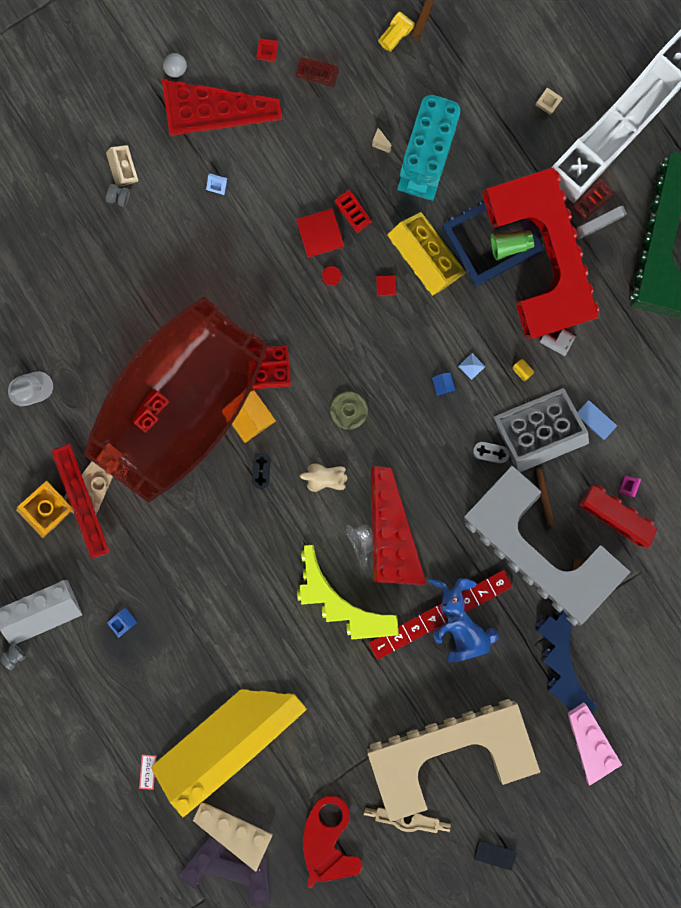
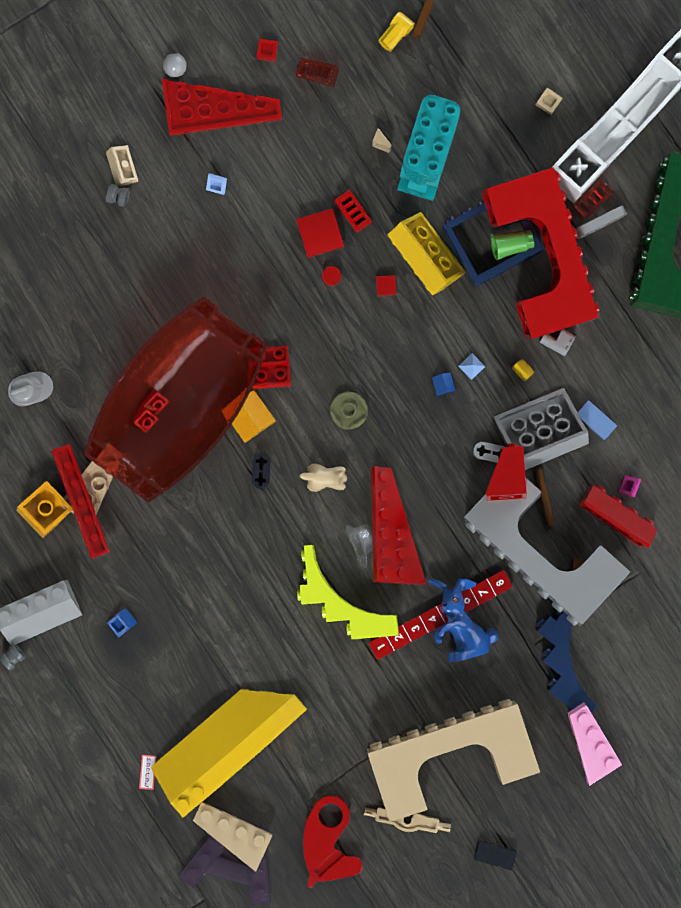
none -> red slope [486,443,527,501]

